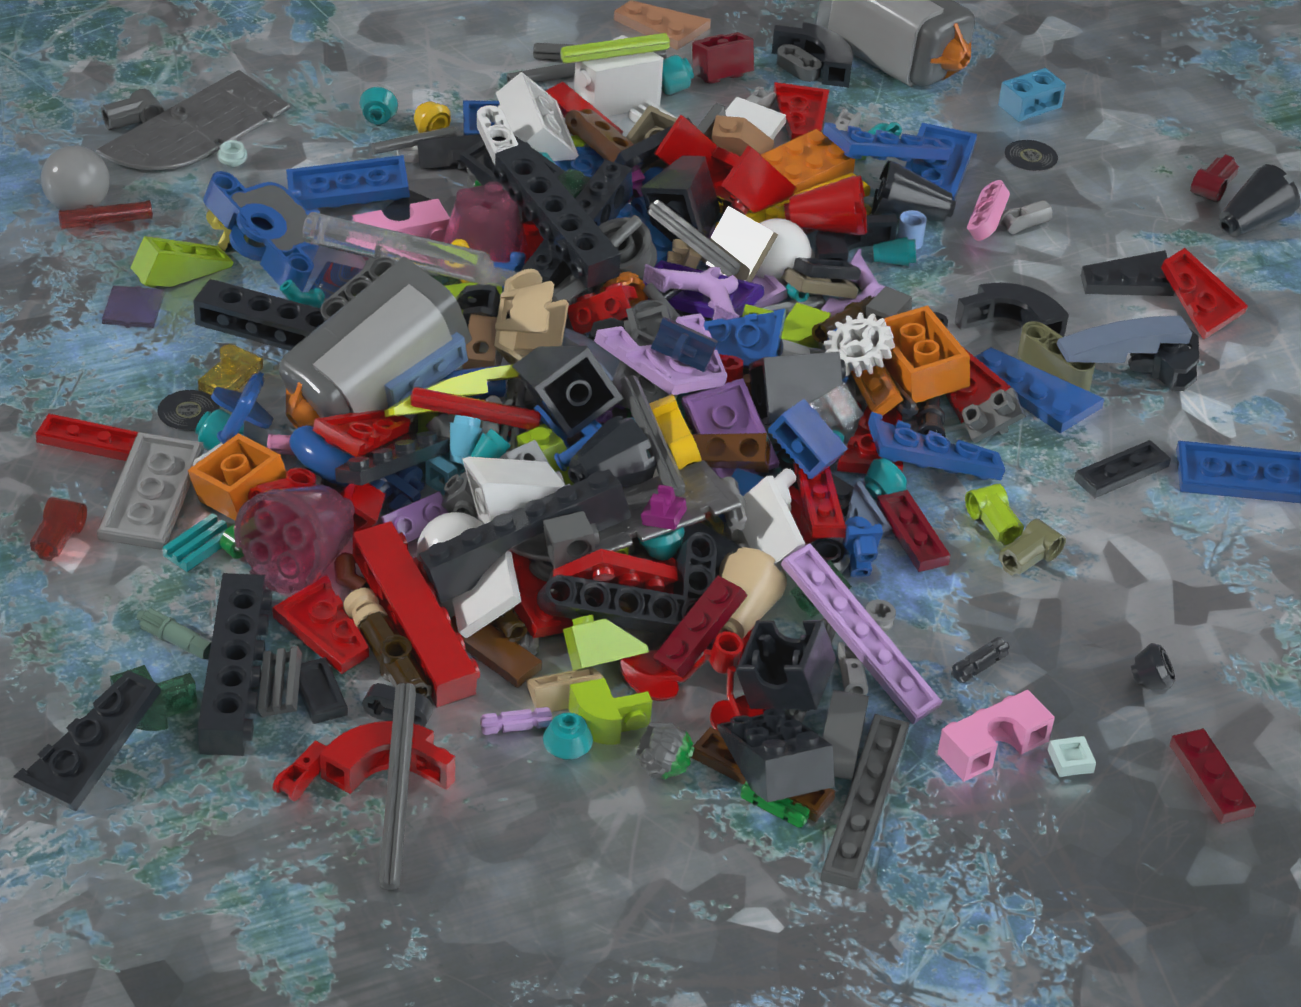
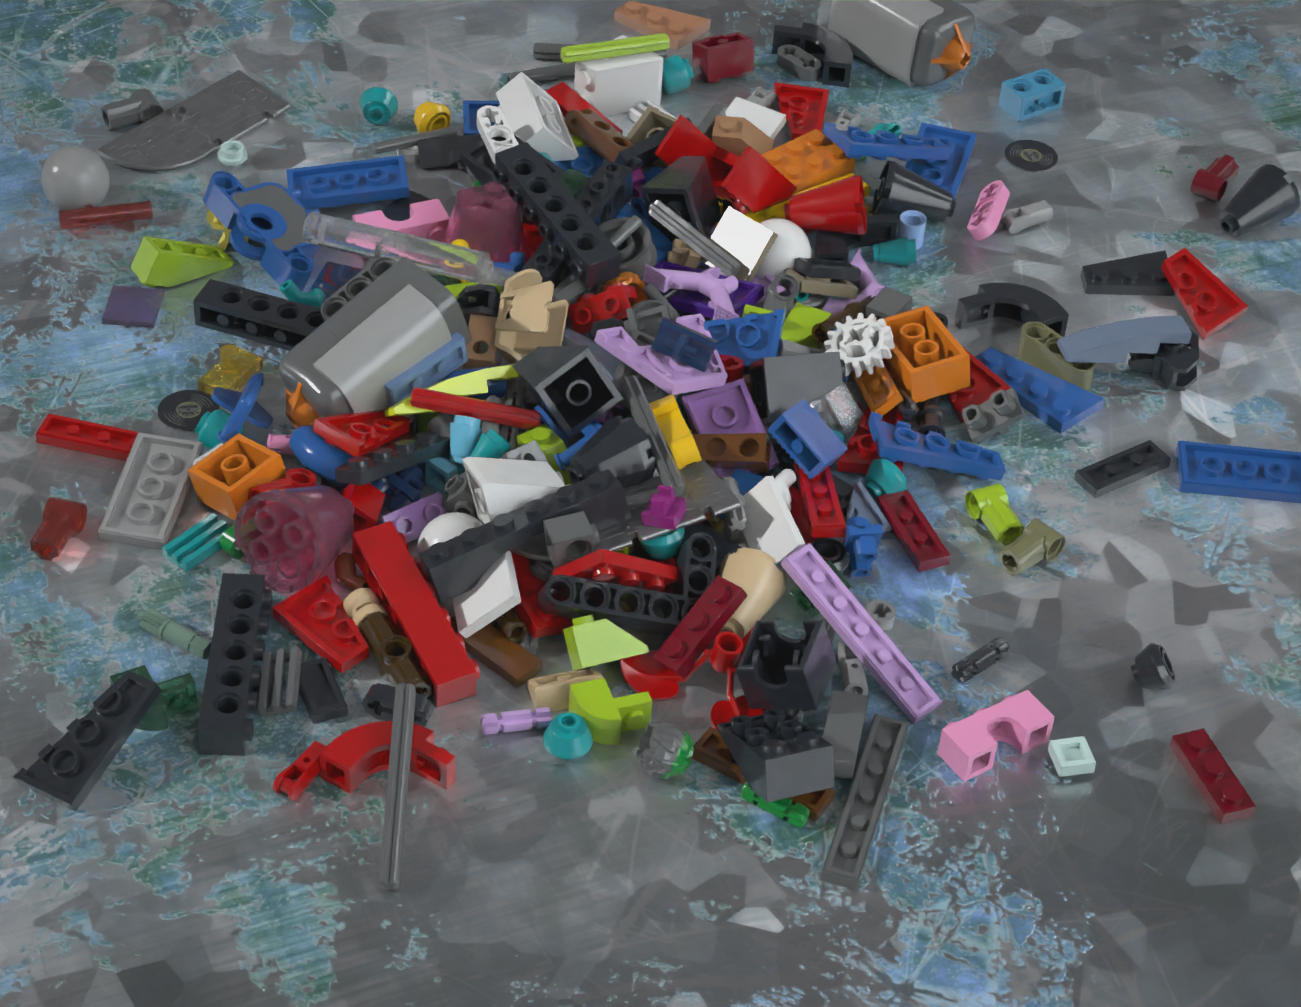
none -> dark grey piece [762,273,799,319]

